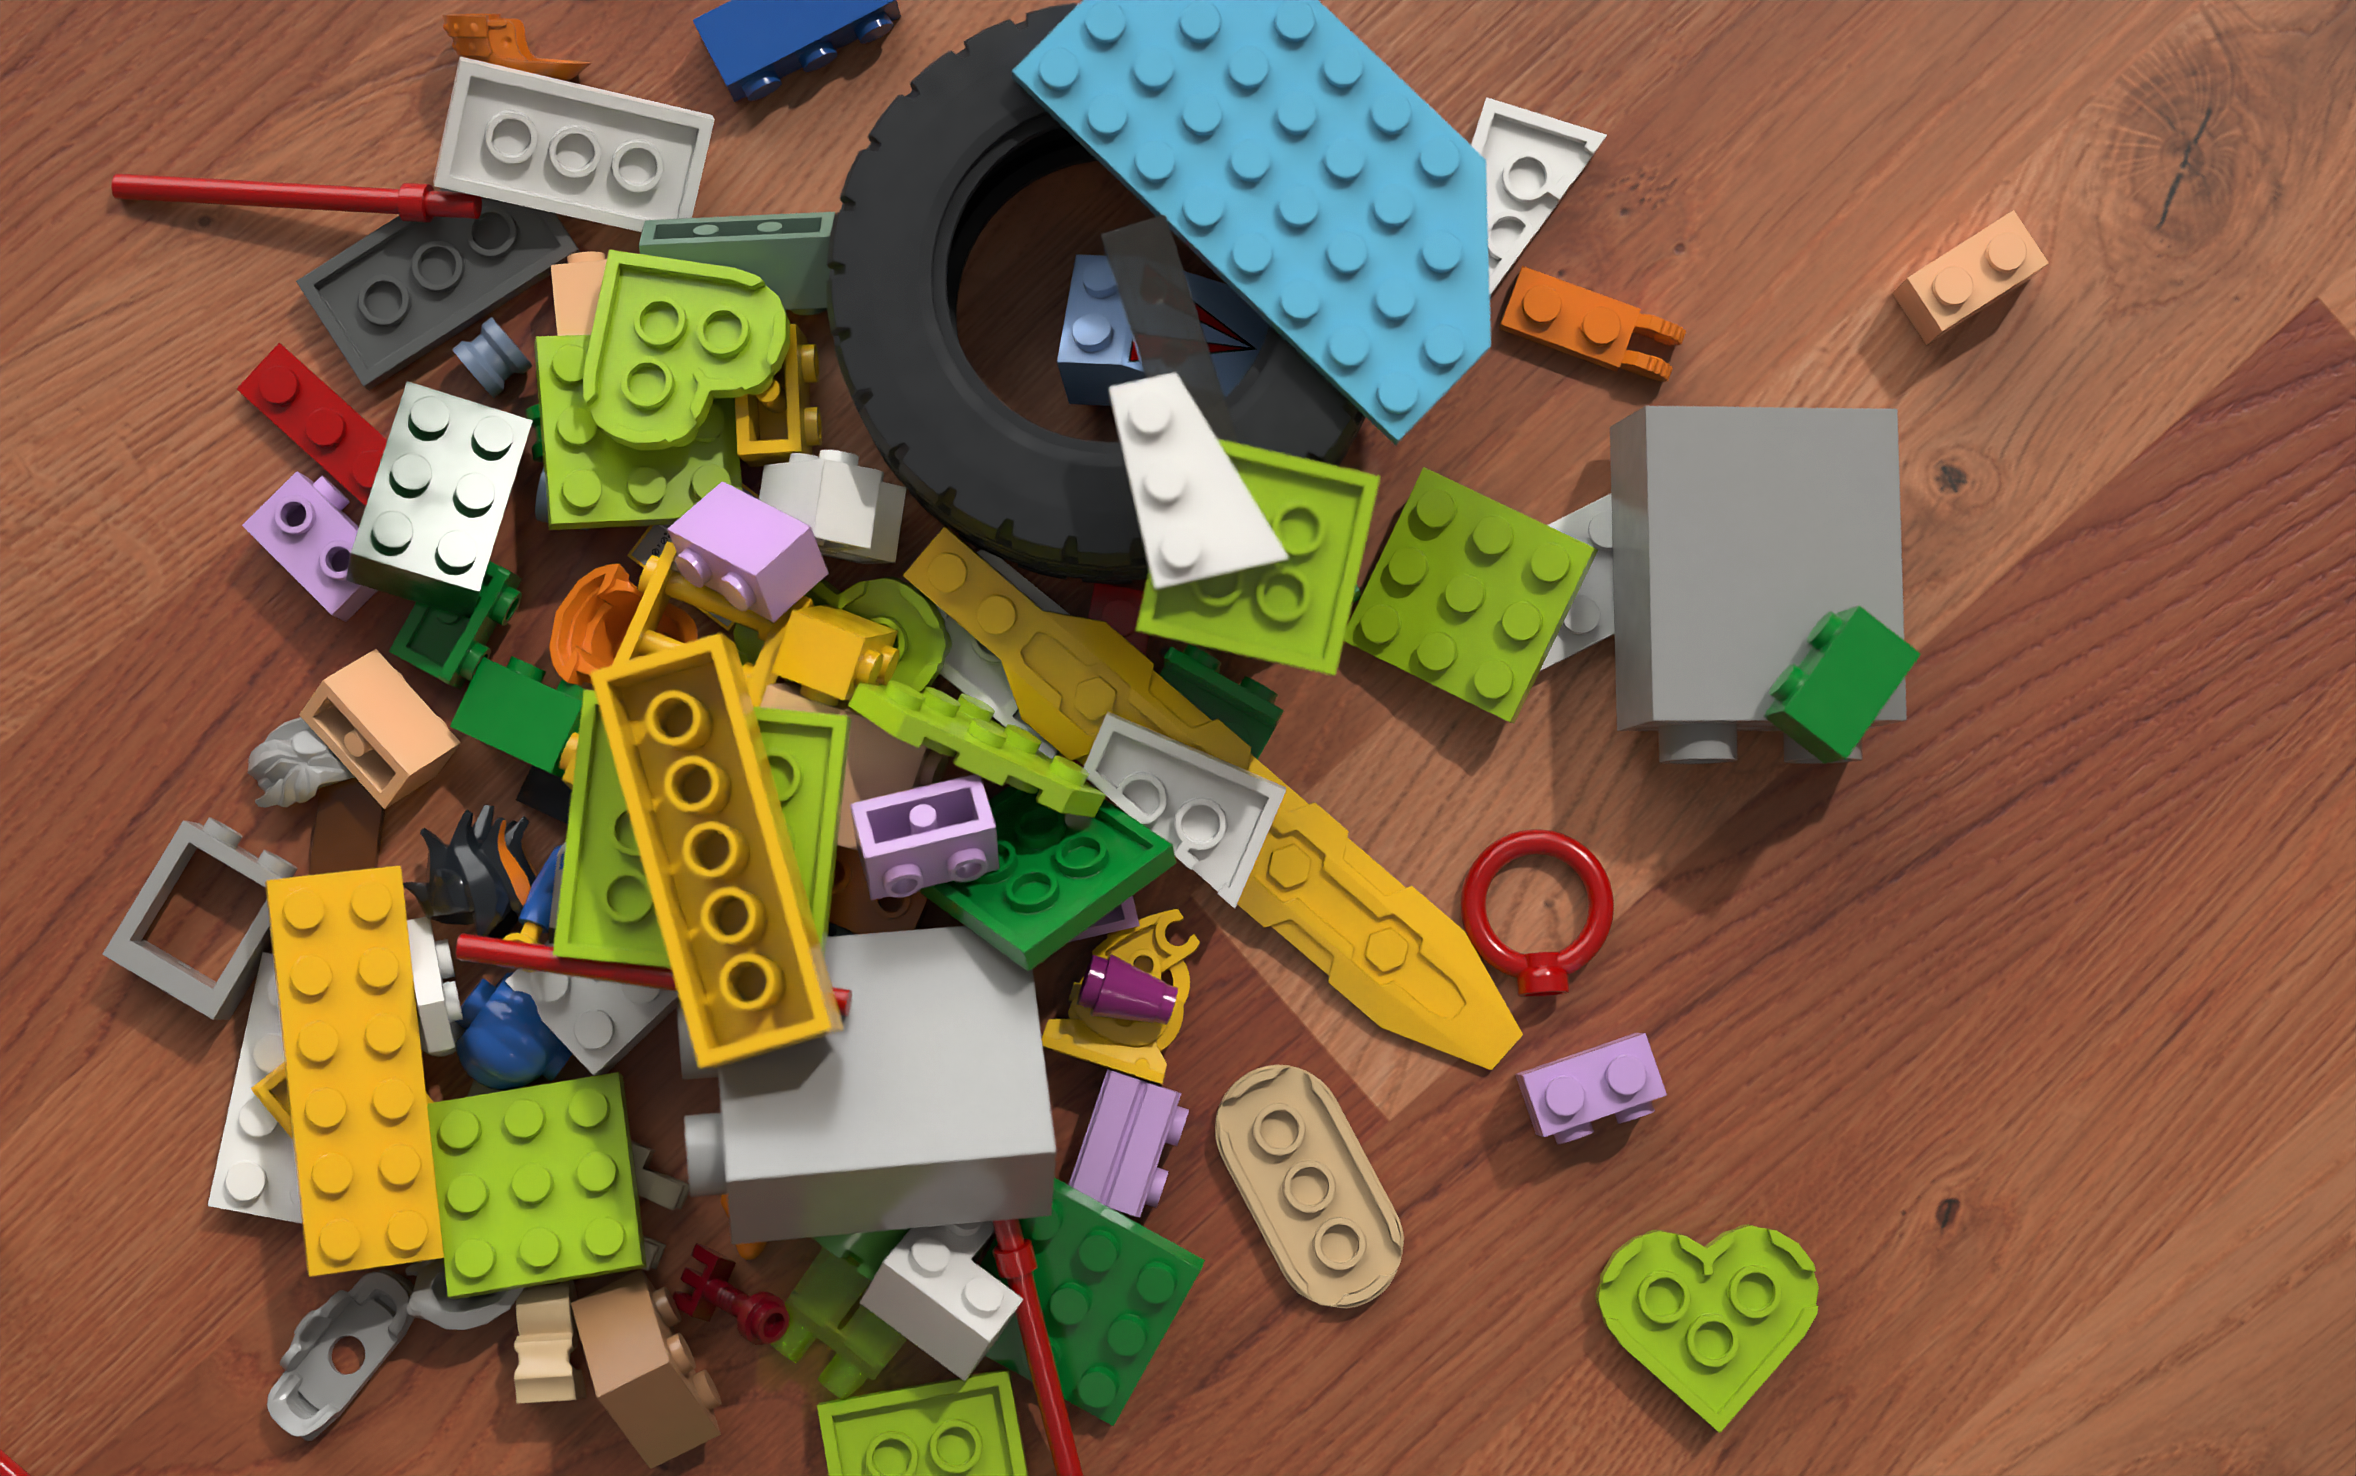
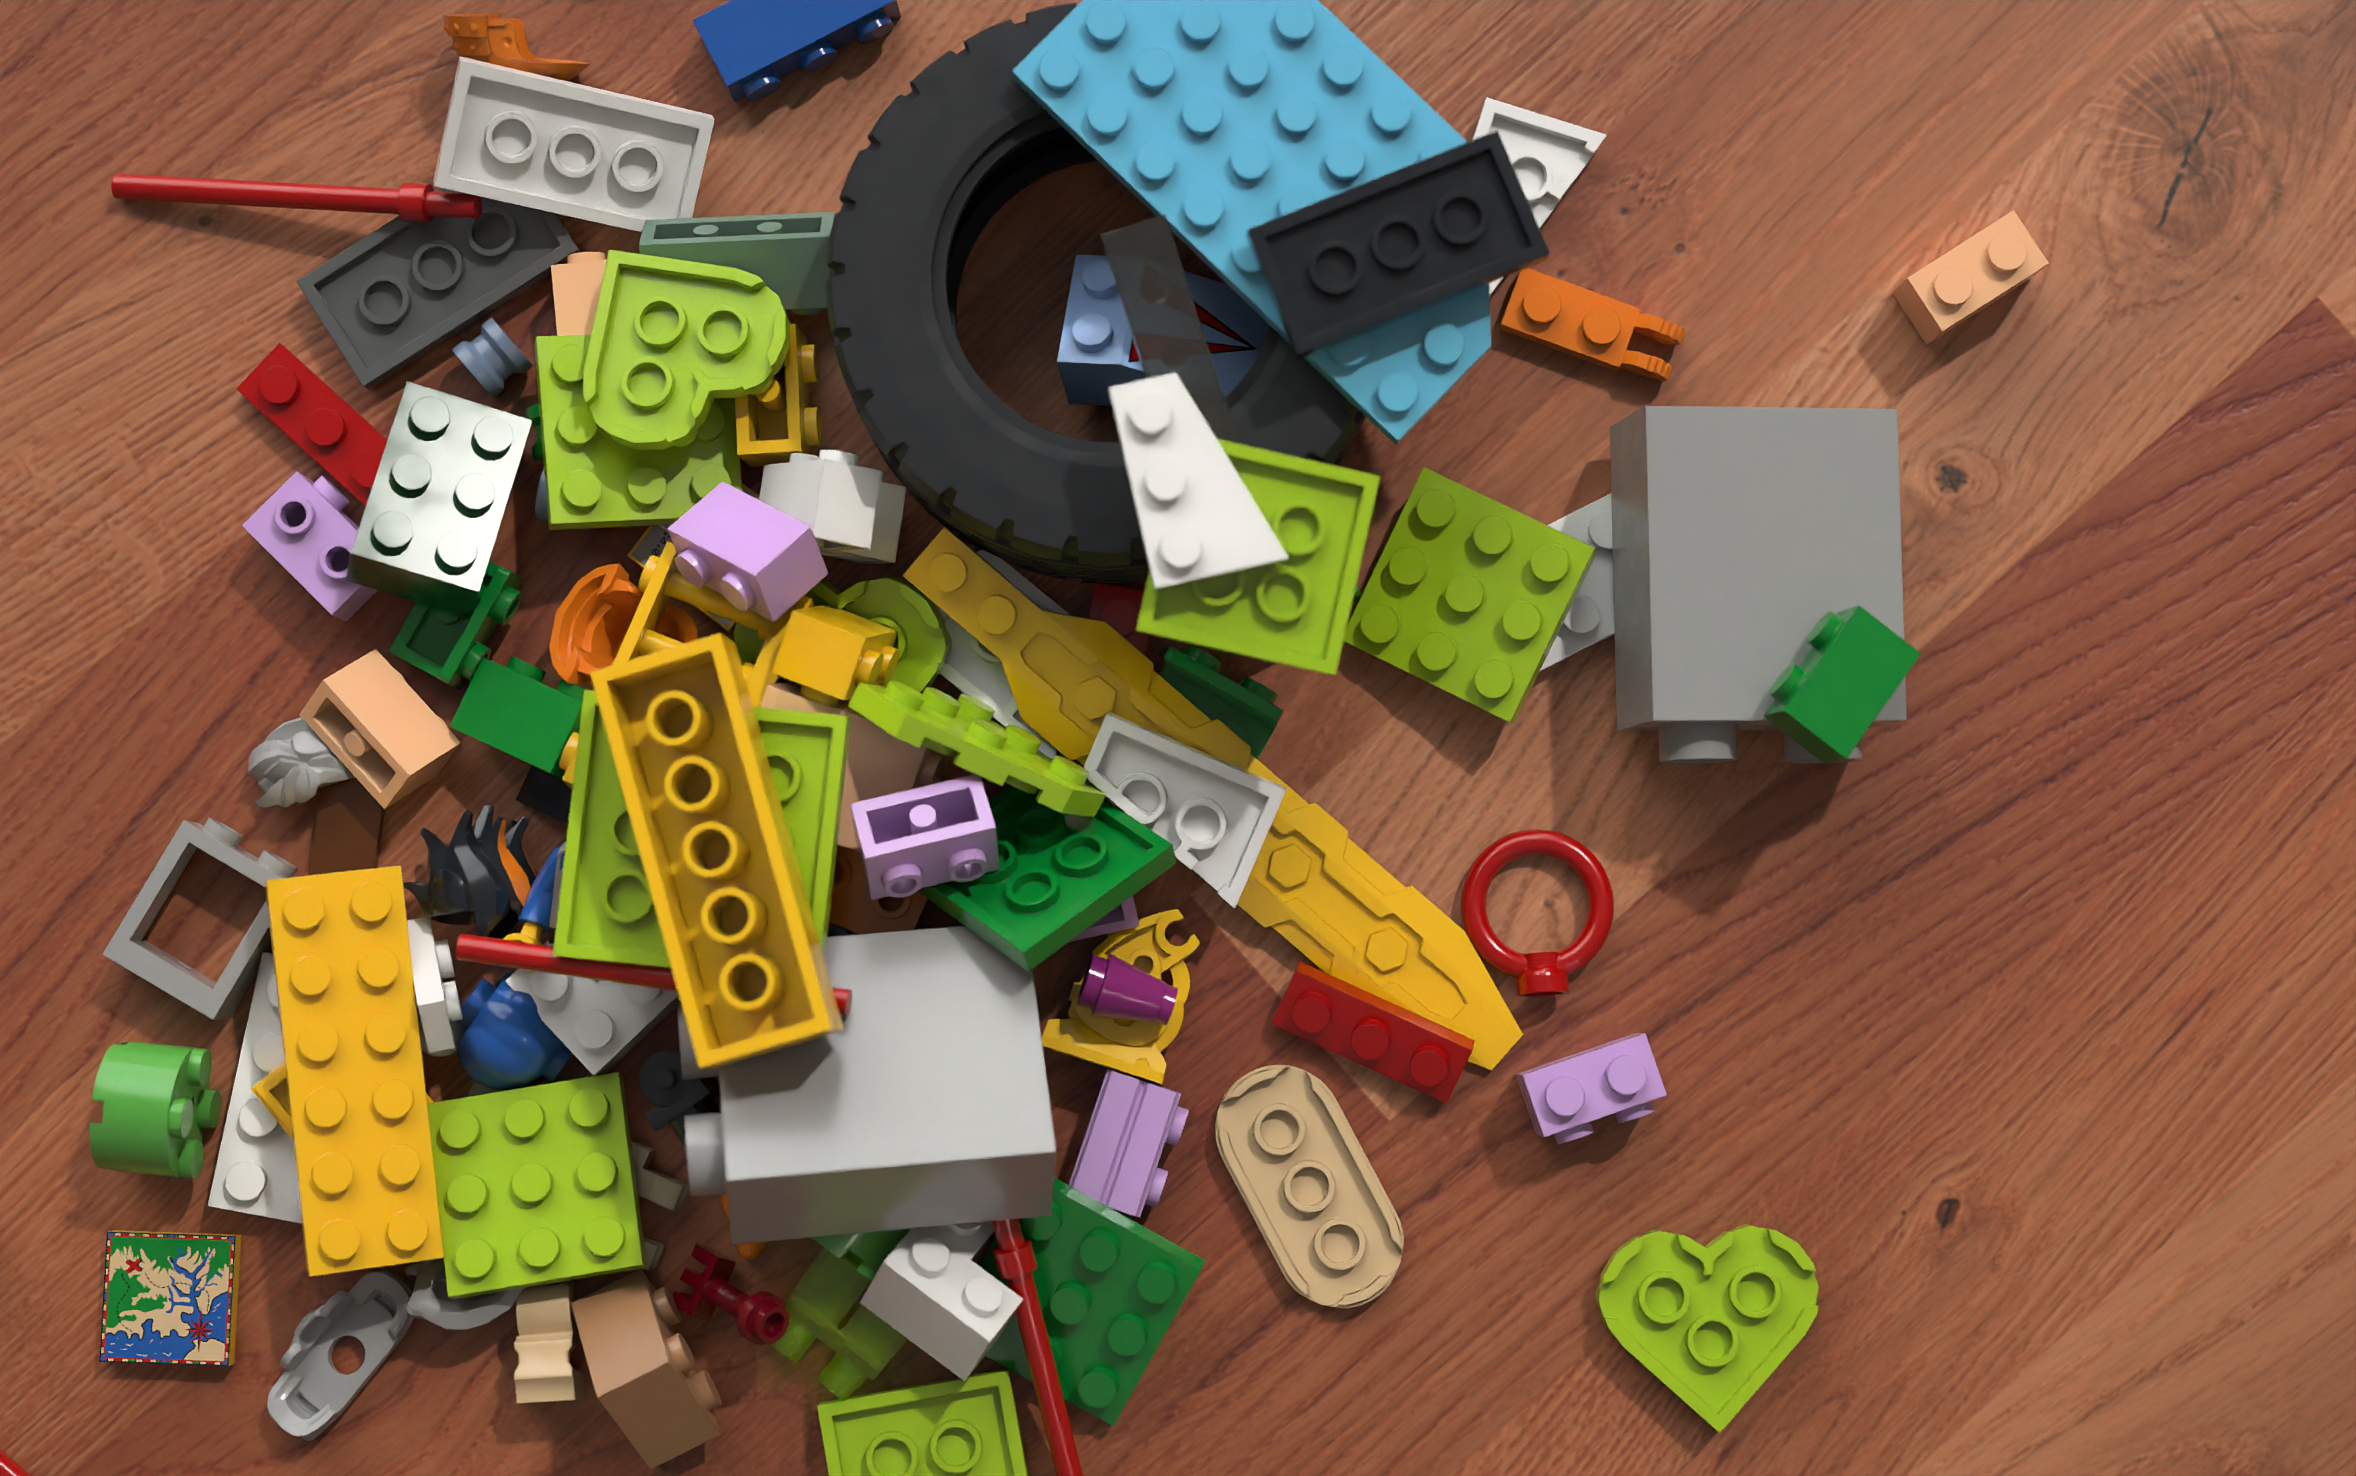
none -> bright green brick [89,1042,222,1179]
none -> tile [99,1230,241,1366]
none -> black hips [640,1051,721,1150]
none -> black plate [1246,130,1550,360]
none -> red plate [1271,961,1475,1104]

